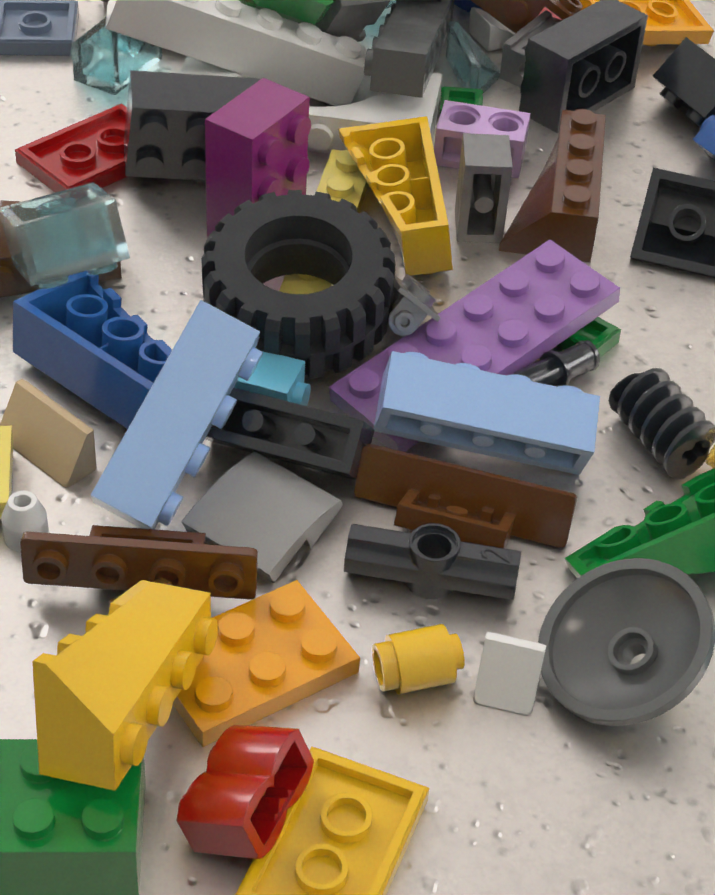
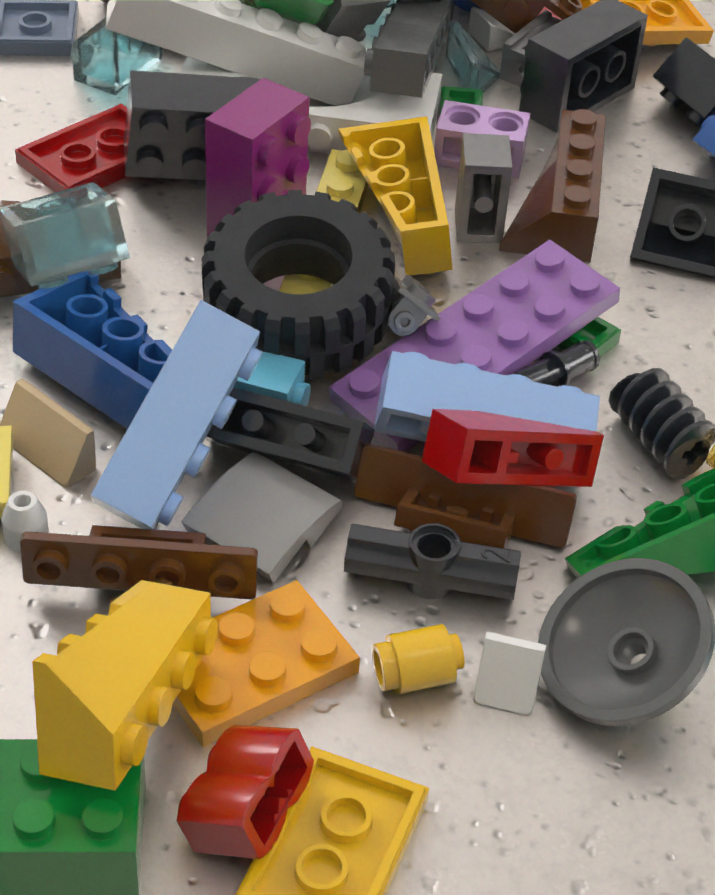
none -> red slope [422,409,604,487]

